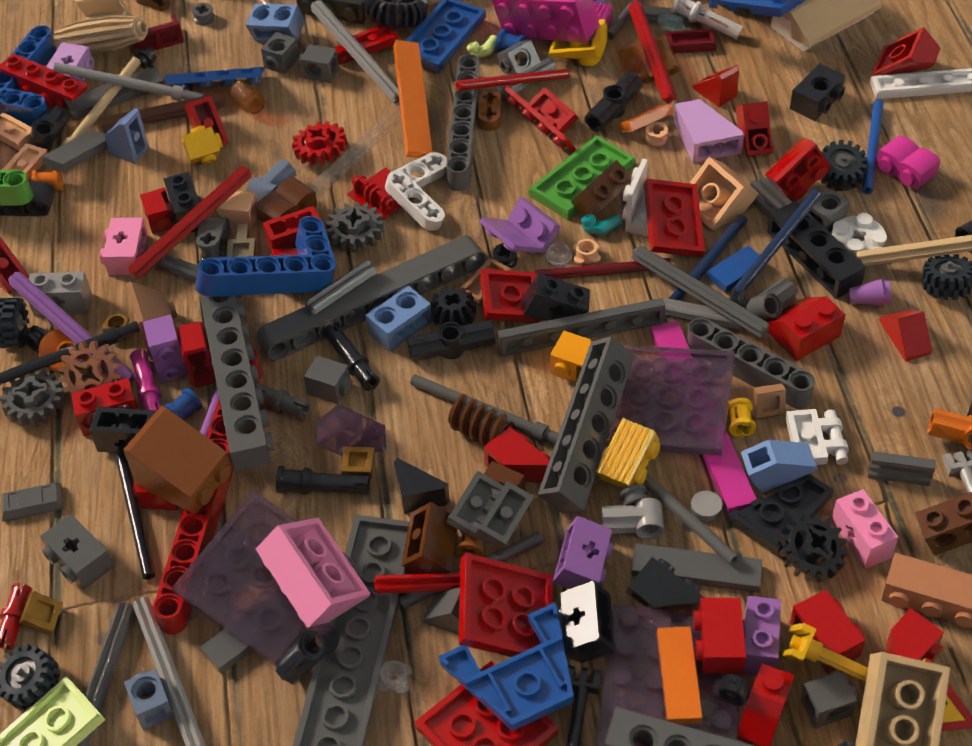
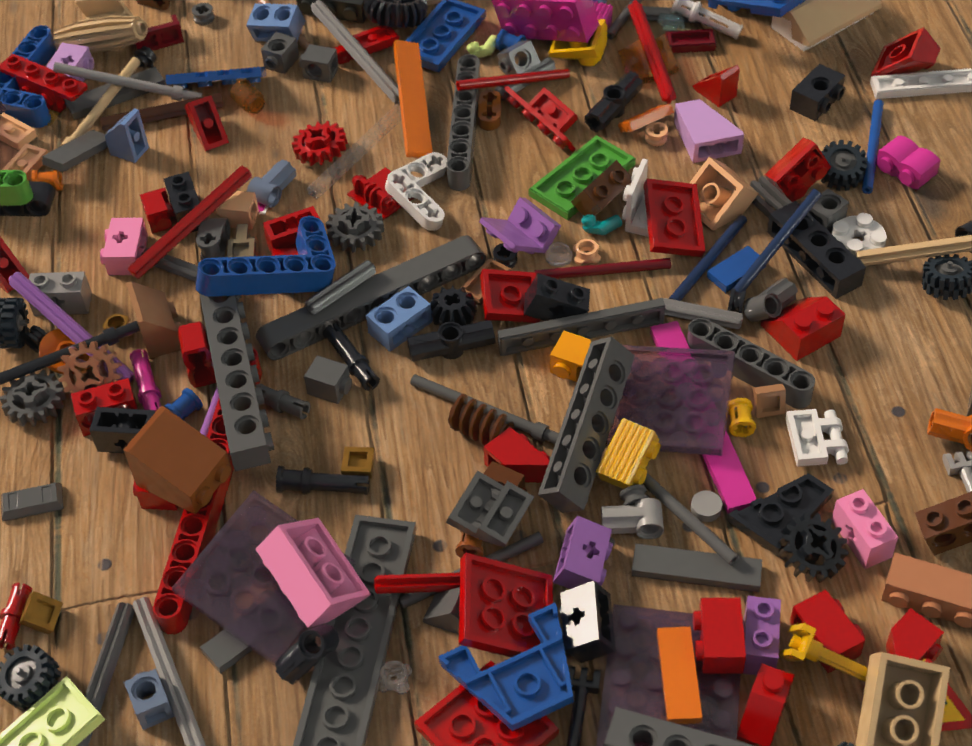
black piece [29,106,70,152] -> none
dark grey brick [40,514,114,590] -> none
black piece [115,452,155,580] -> none
medium lavender brick [143,314,188,383] -> none
yellow brick [182,126,223,165] -> none
reddish brown brick [255,177,318,222] -> none
slope [317,404,386,455] -> none
black slope [394,458,450,514] -> none
reddish brown brick [401,502,458,574] -> none
black slope [626,557,704,612] -> none
dark grey axle [632,245,770,338] -> none
black axle [718,674,752,706] -> none
red slope [736,101,773,156] -> none
medium blue slope [741,440,818,494] -> none
dark grey brick [800,671,858,728] -> none
medium lavender cone [849,279,892,306] -> none
dark grey tile [868,451,936,486] -> none
red slope [879,310,932,362] -> none

